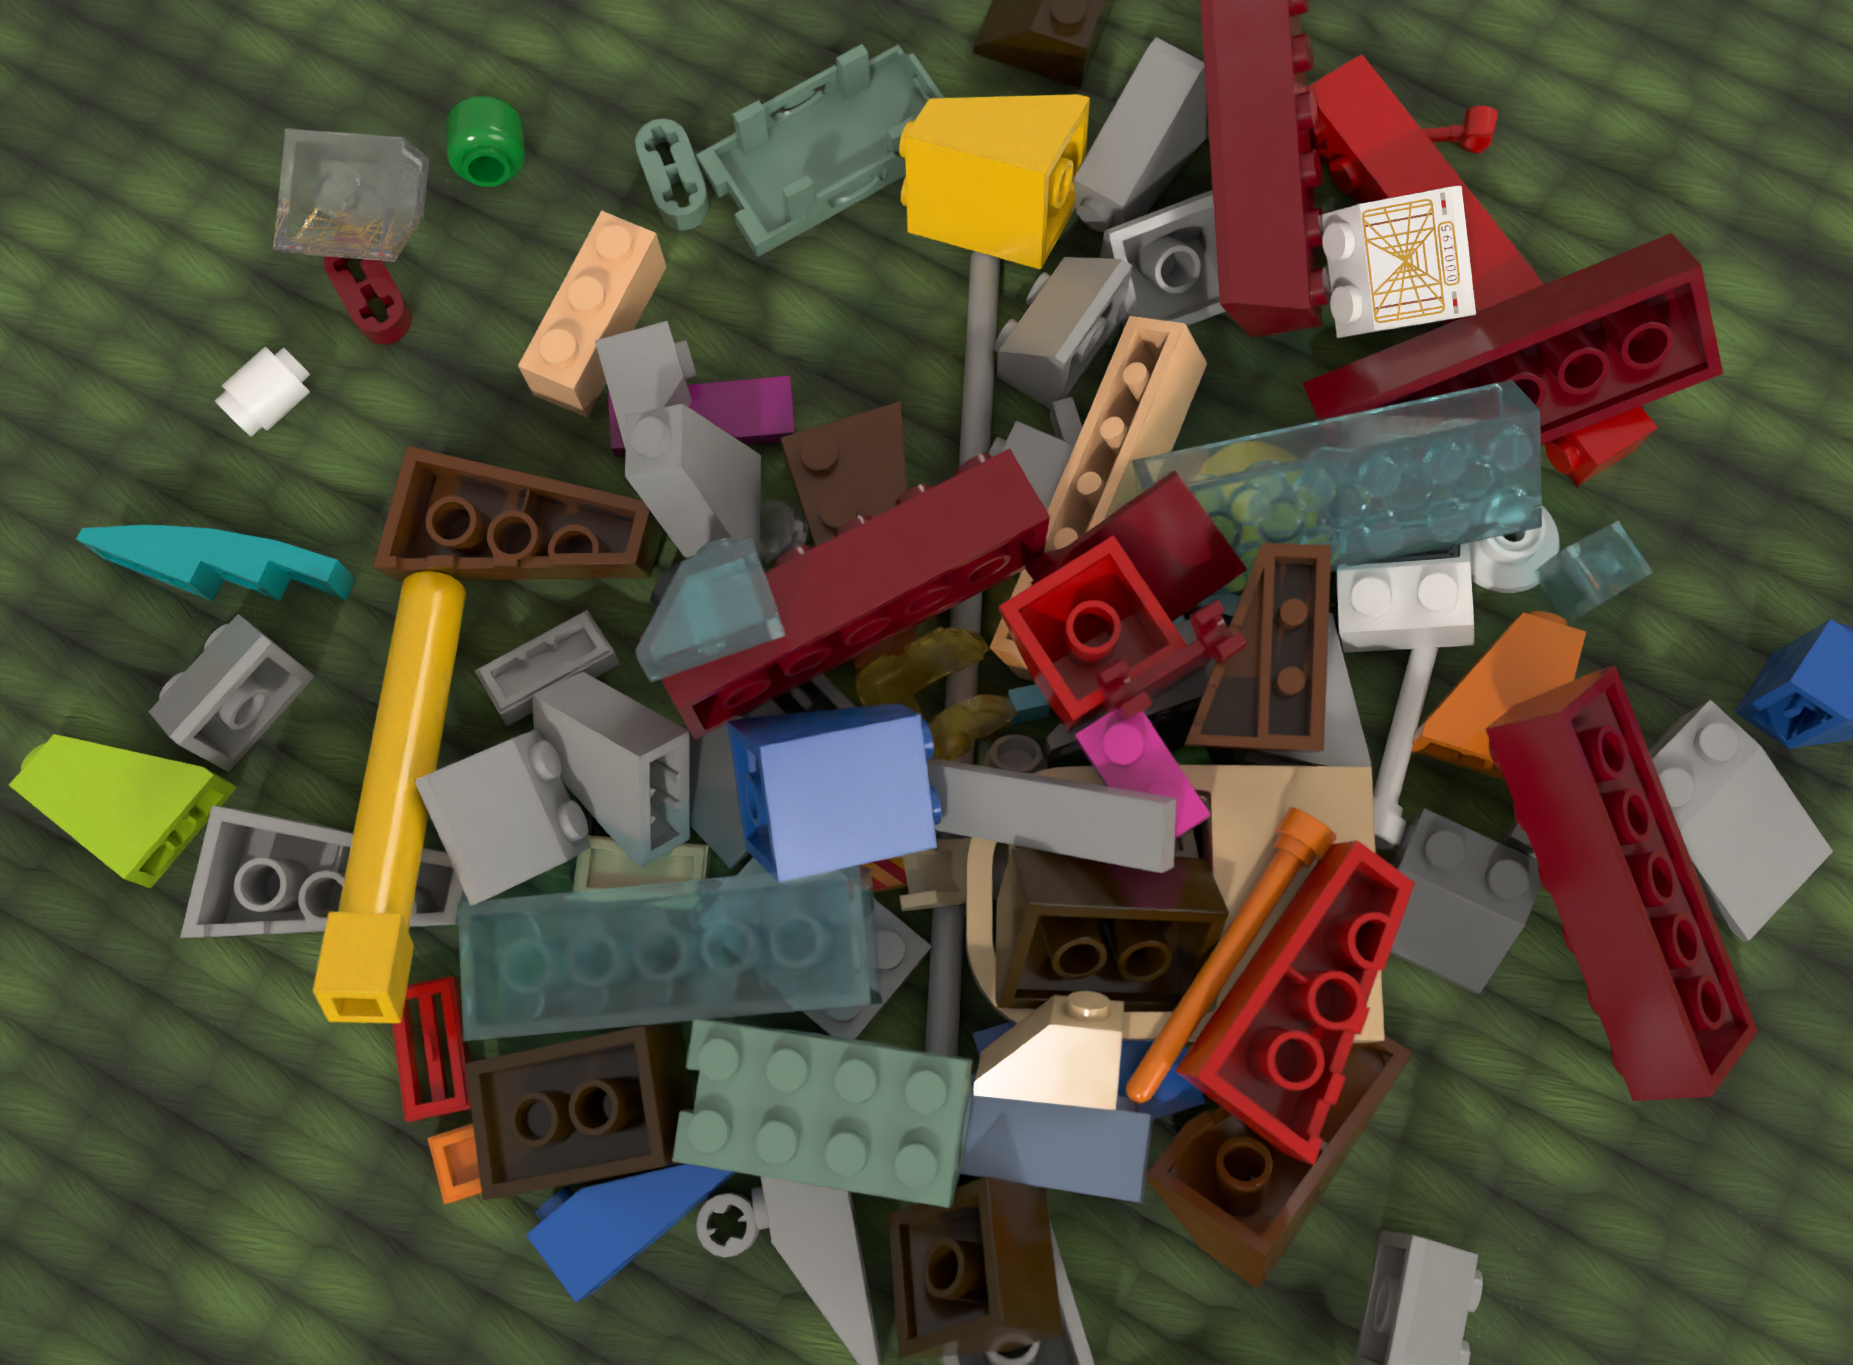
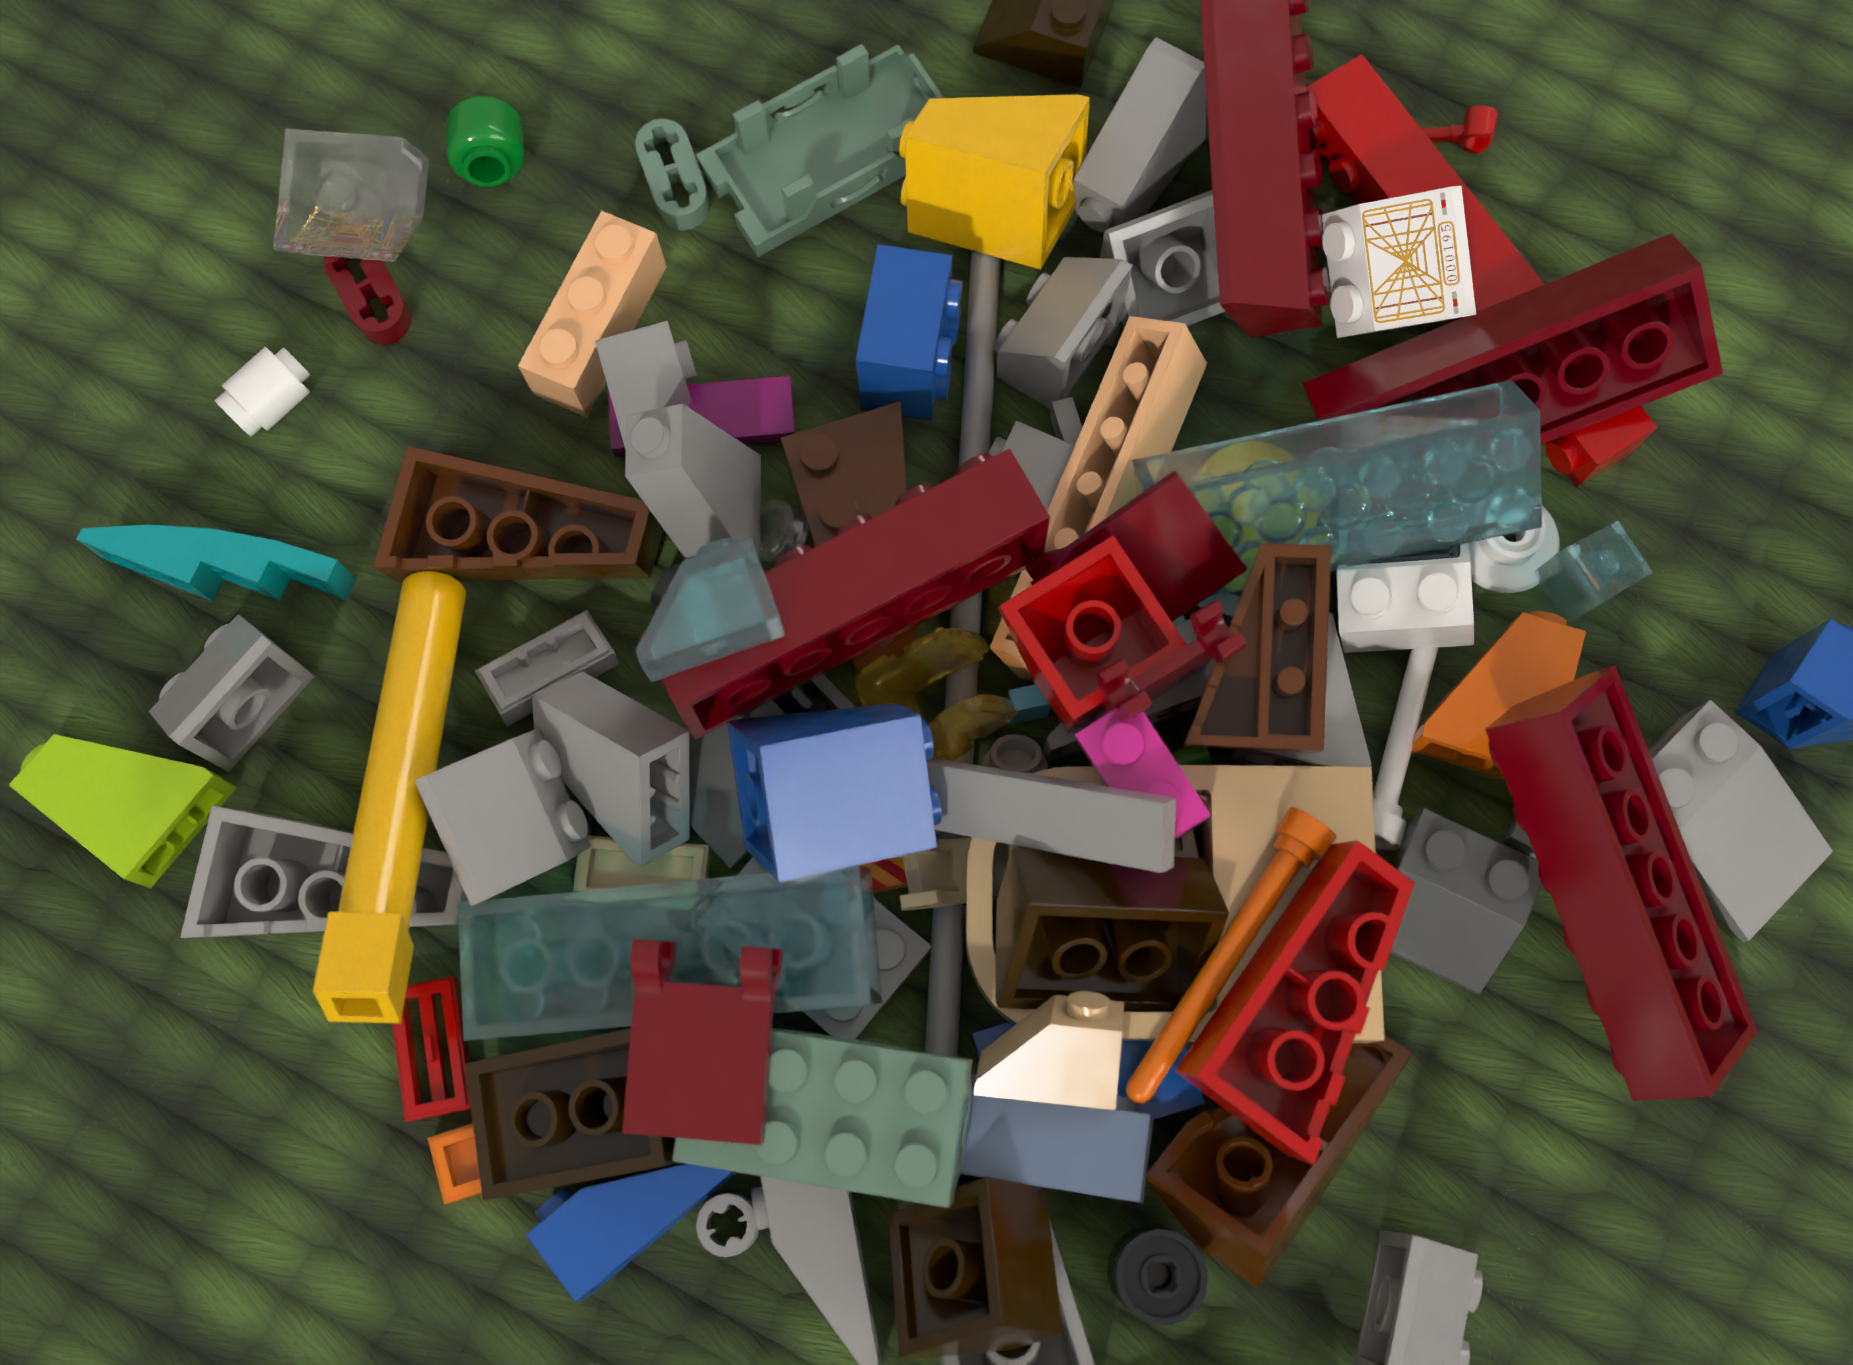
none -> dark red flag [622,939,783,1145]
none -> blue brick [856,244,962,421]
none -> black wheel [1107,1225,1208,1326]

